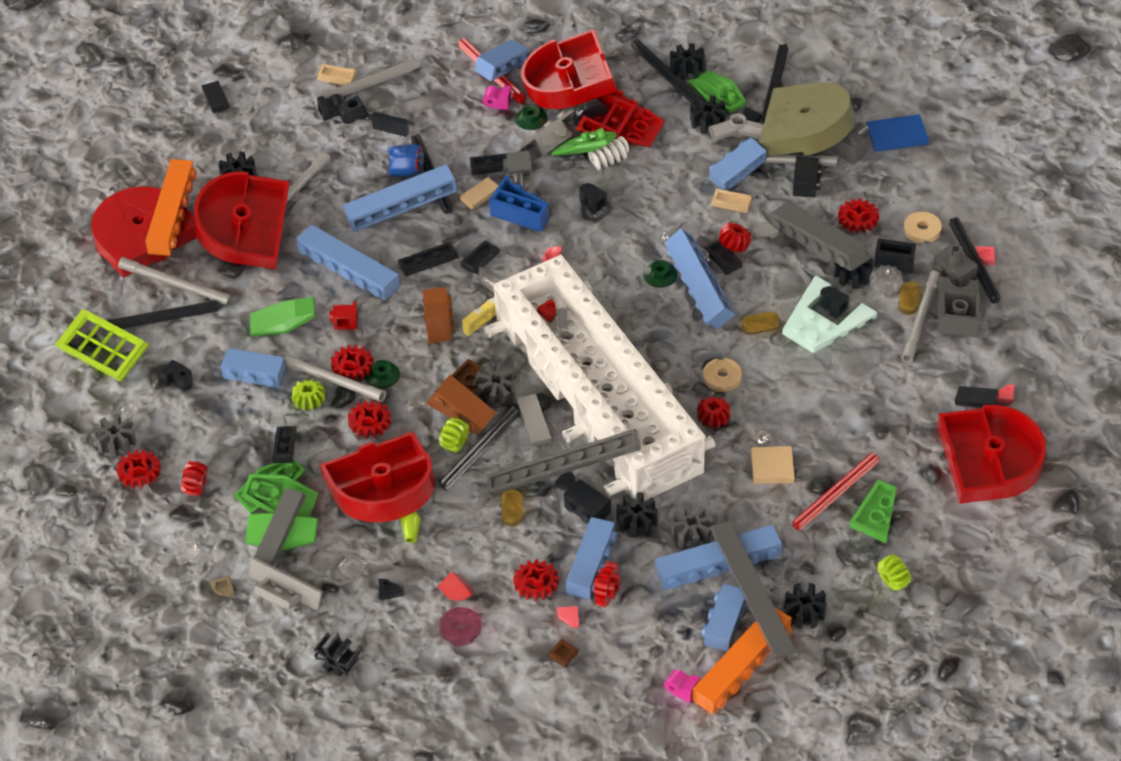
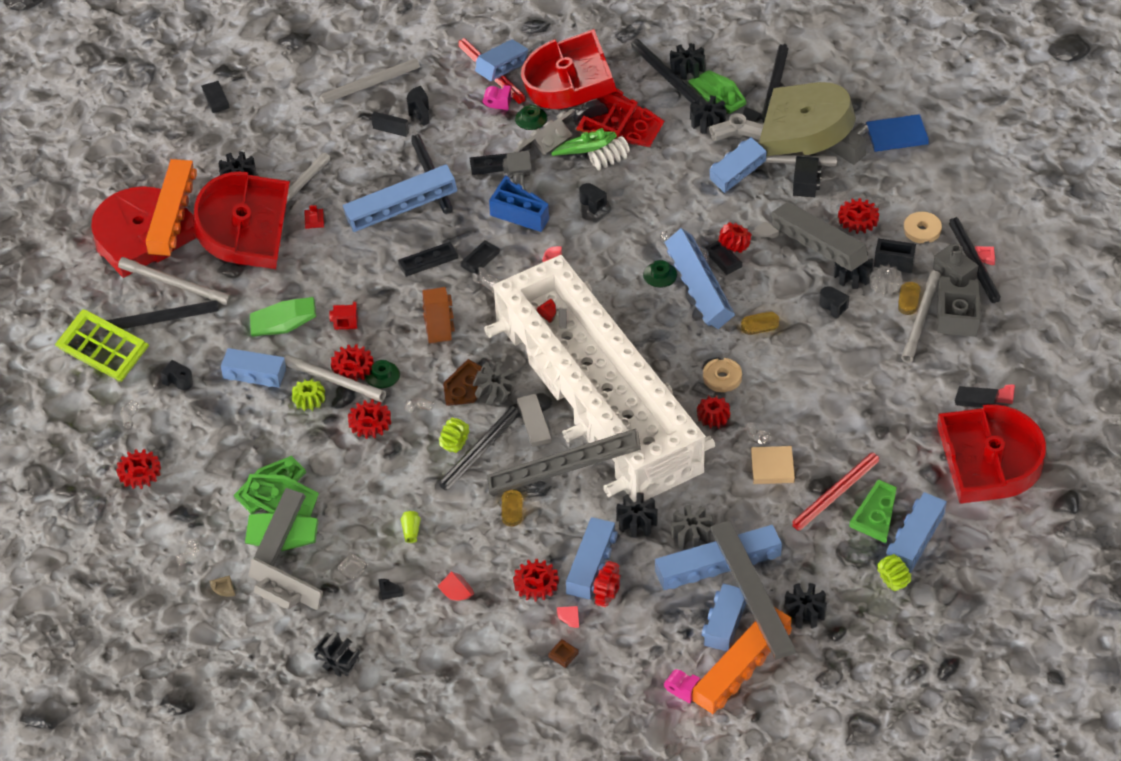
dark grey gear [94,414,137,458] -> none
red gear [181,461,208,496] -> none
black tile [272,426,297,463] -> none
medium blue brick [296,224,400,301] -> none
tan tile [317,64,357,85] -> none
black leg [317,94,345,121] -> none
red piece [319,432,435,522] -> none
black leg [337,95,369,124] -> none
blue piece [387,144,424,177] -> none
dark orange wedge [426,374,496,435] -> none
clear pink tile [439,607,482,646] -> none
tan tile [460,177,499,210] -> none
light yellow plate [462,296,496,336] -> none
black tile [555,471,576,491] -> none
black piece [563,479,611,523] -> none
tan tile [711,188,753,213] -> none
light aqua wing [782,275,877,353] -> none
none -> red tile [304,205,324,229]
none -> black brick [406,86,430,126]
none -> medium blue brick [886,492,947,573]

